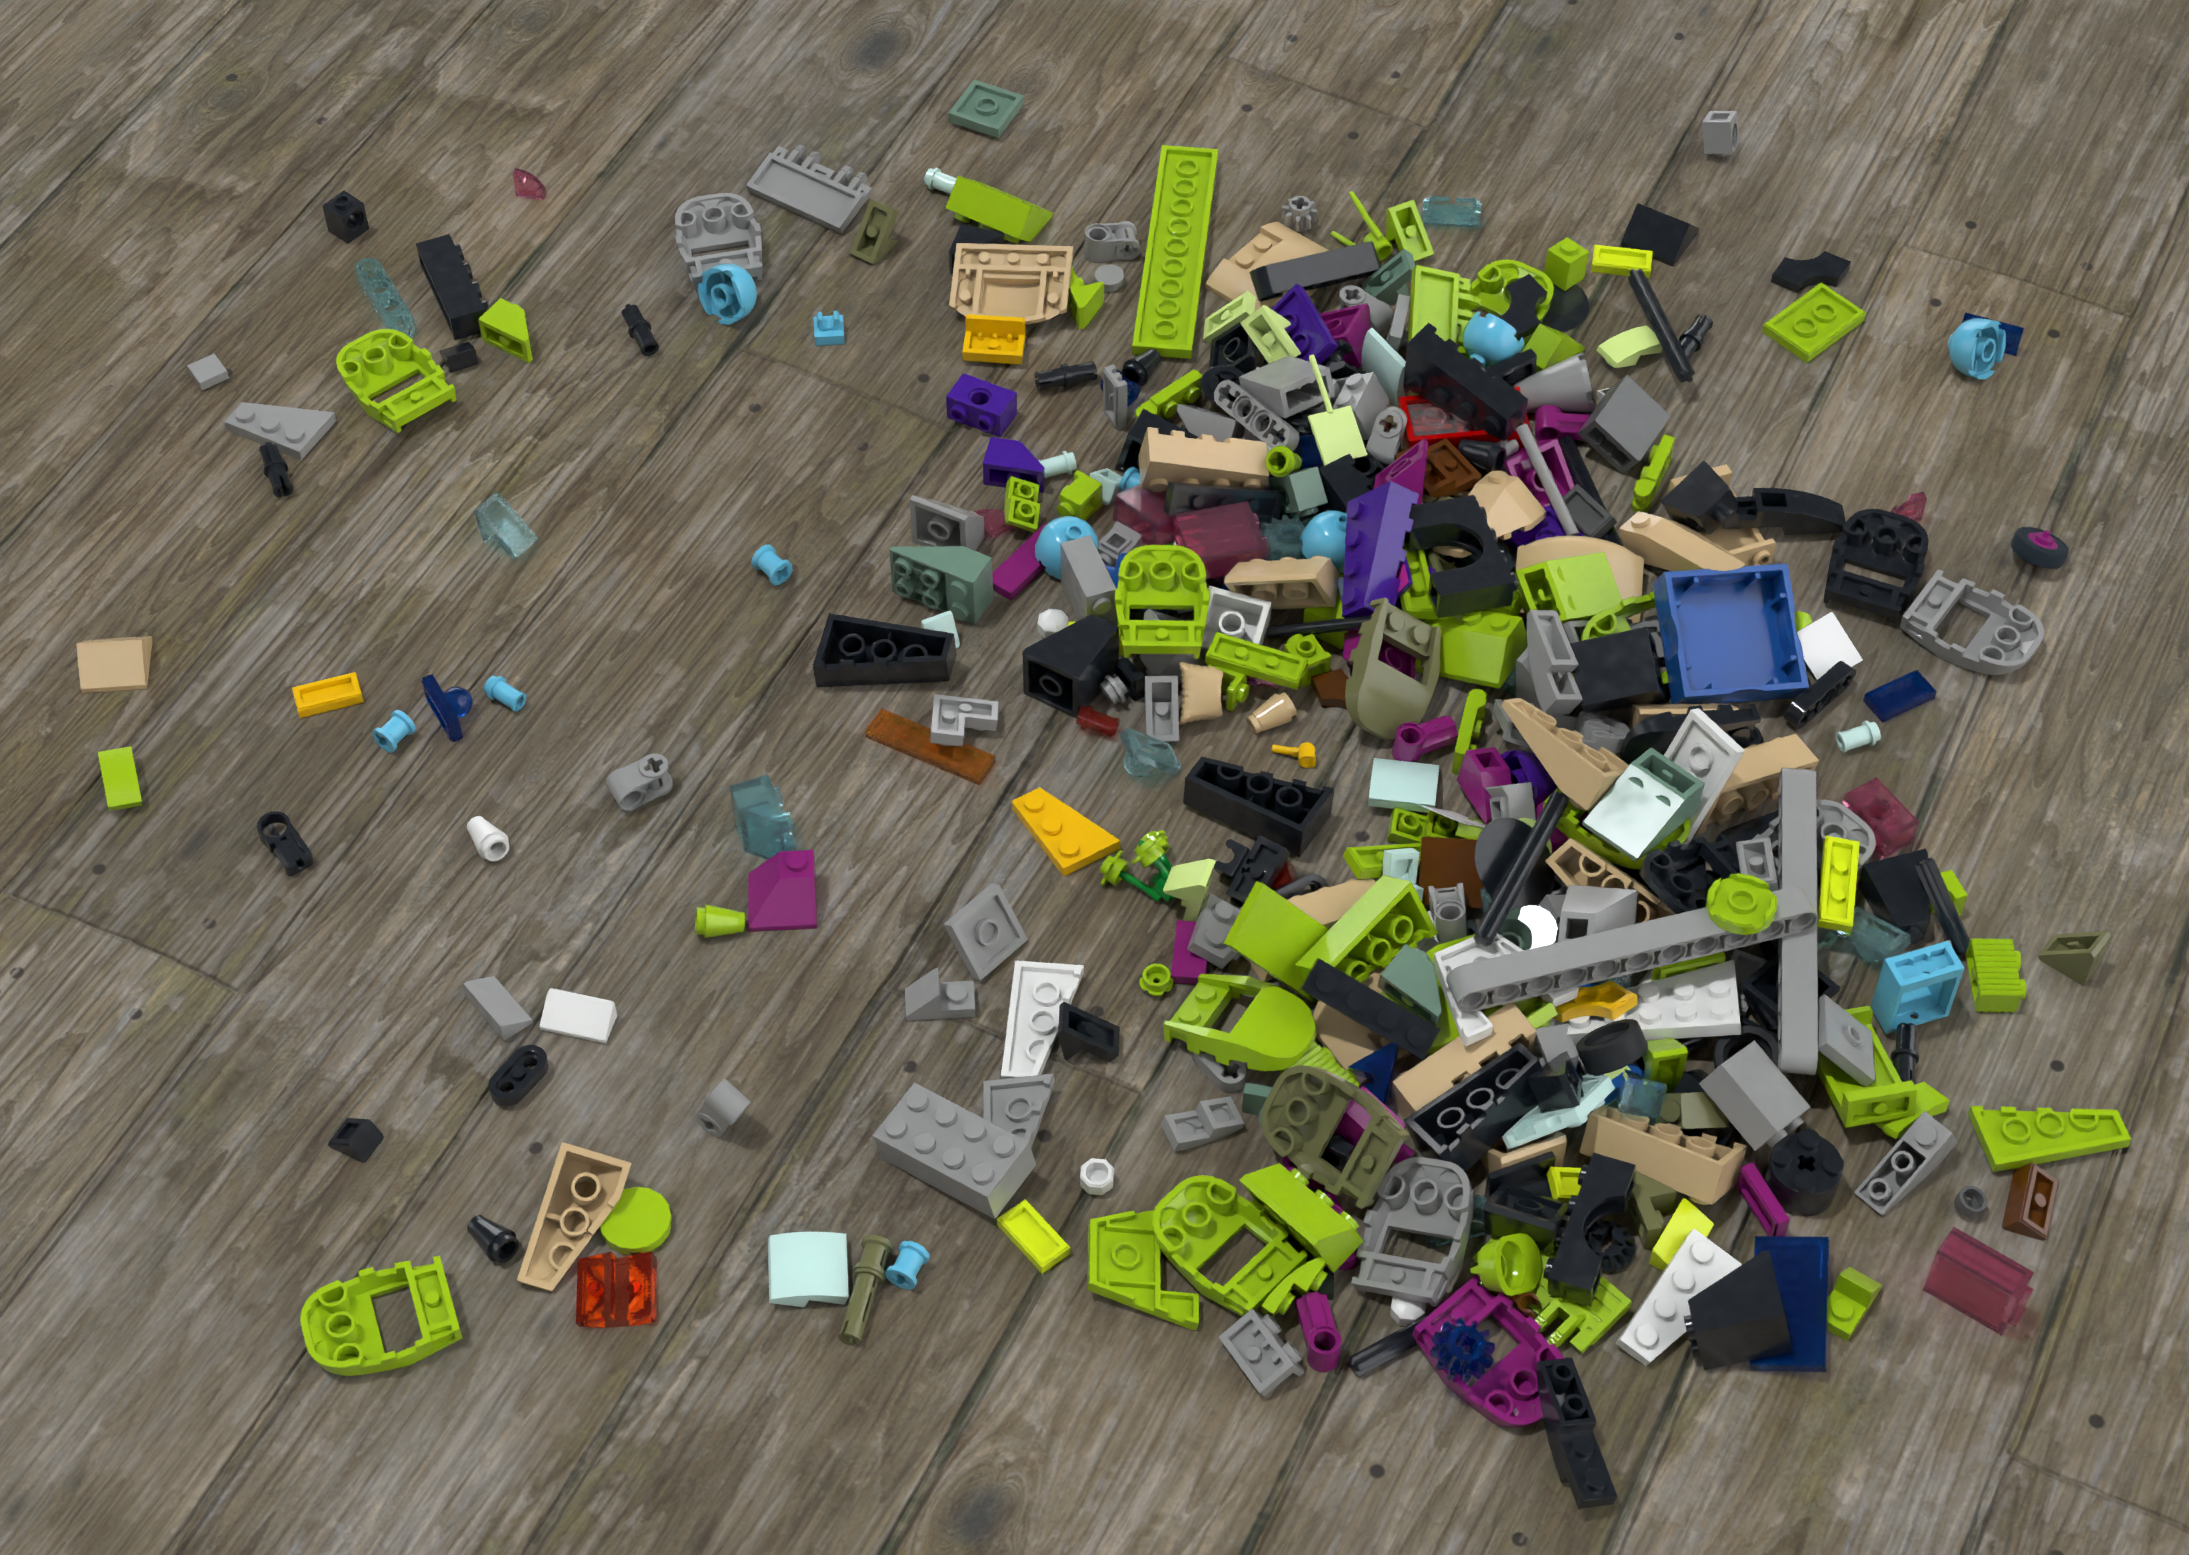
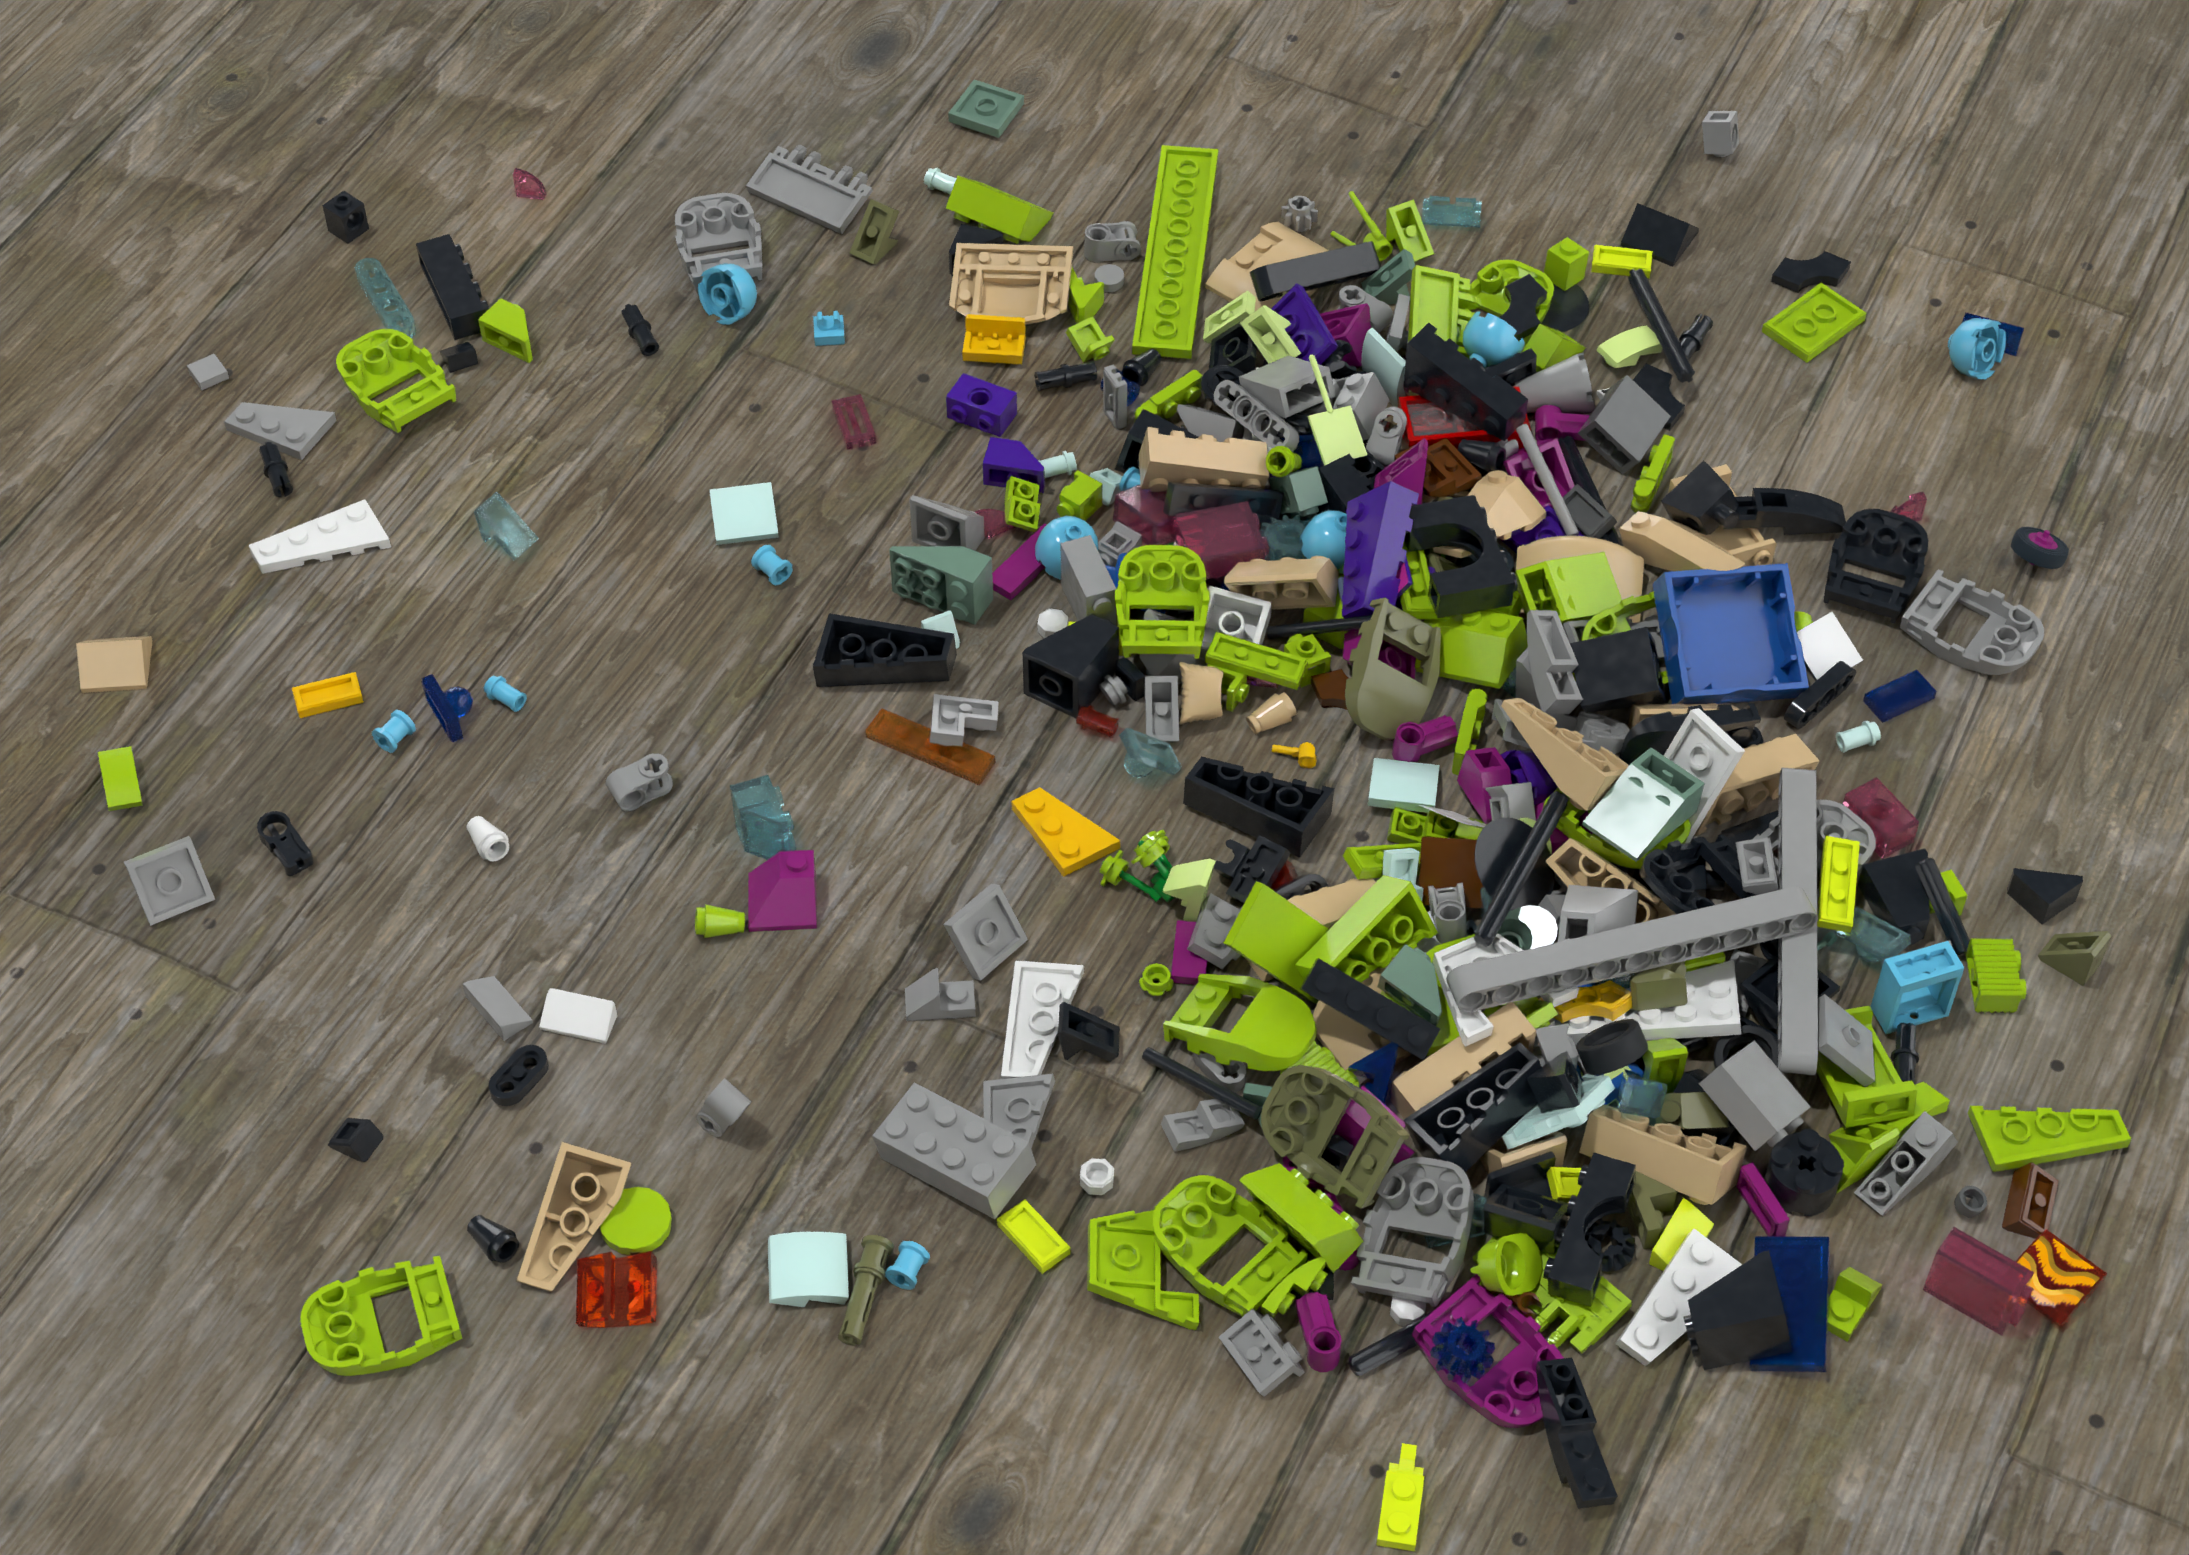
lime tile [1706,873,1778,935] -> none
none -> light grey tile [124,836,215,926]
none -> white wing [249,499,391,574]
none -> light aqua slope [710,482,779,545]
none -> clear pink tile [832,394,877,450]
none -> lime bracket [1065,316,1115,363]
none -> black bar [1142,1047,1262,1120]
none -> neon yellow hinge [1376,1443,1425,1552]
none -> olive slope [1630,961,1688,1011]
none -> black tile [1633,363,1685,431]
none -> lime slope [1828,1123,1900,1194]
none -> slope [2000,1229,2107,1328]
none -> black slope [2007,868,2083,924]

